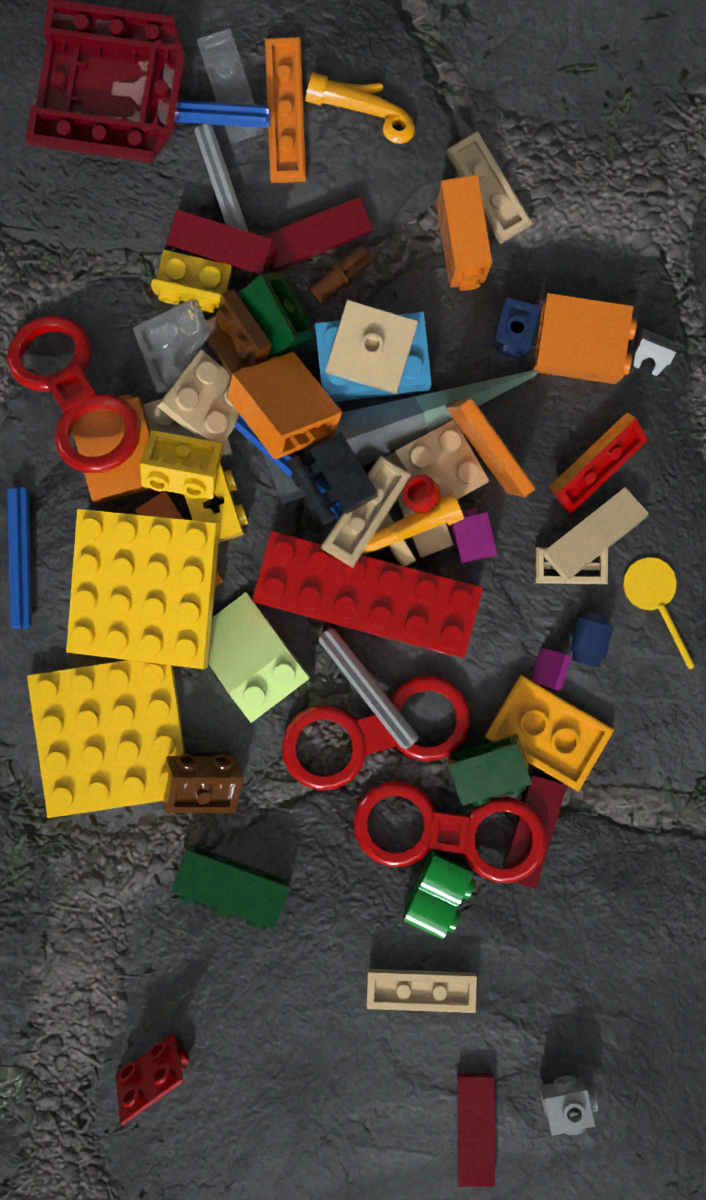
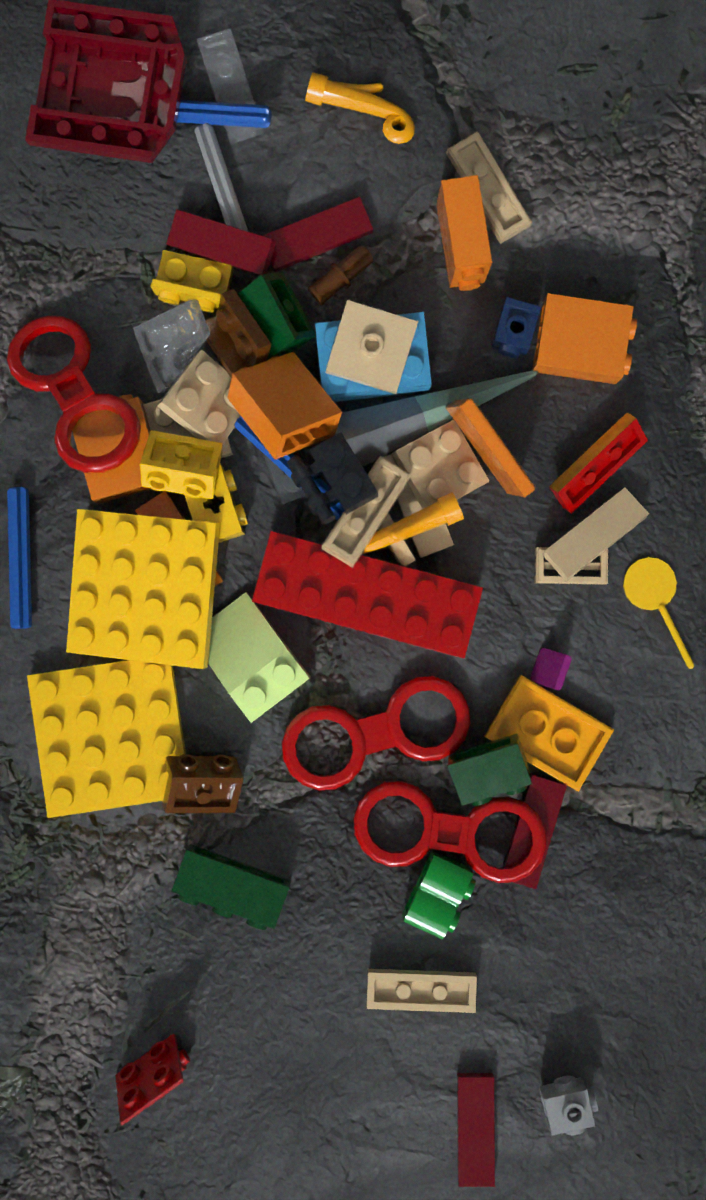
orange tile [265,37,306,183] -> none
light grey axle [318,628,419,749] -> none
red tile [402,474,440,513] -> none
magenta brick [450,508,497,565] -> none
dark blue brick [570,612,614,667] -> none
light grey tile [634,329,676,375] -> none

